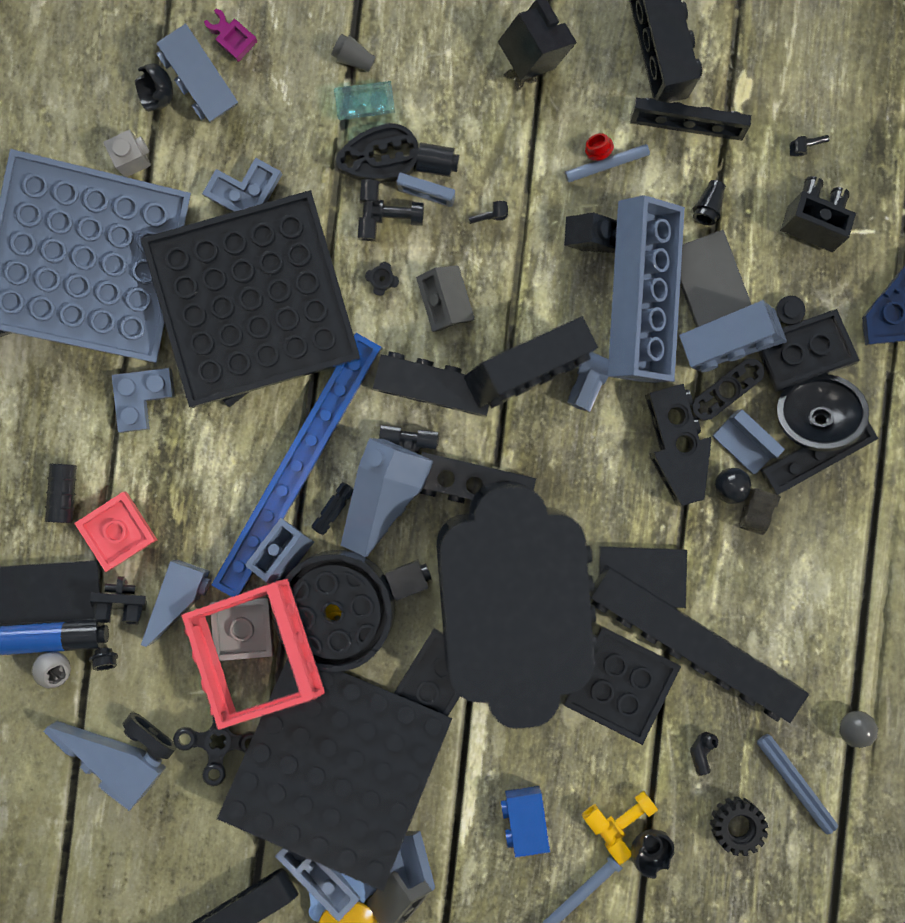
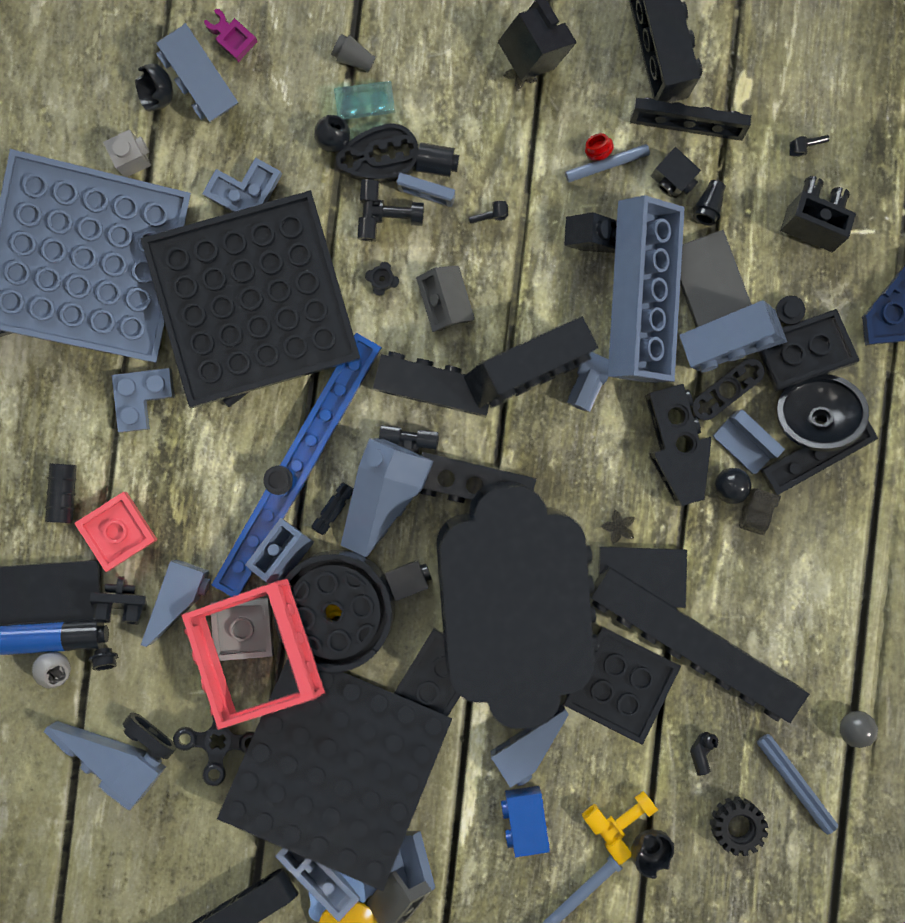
none -> black plate [263,465,293,495]
none -> black piece [314,115,350,152]
none -> sand blue slope [490,704,569,788]
none -> clear smoke plant [601,509,635,544]
none -> black brick [651,147,701,199]

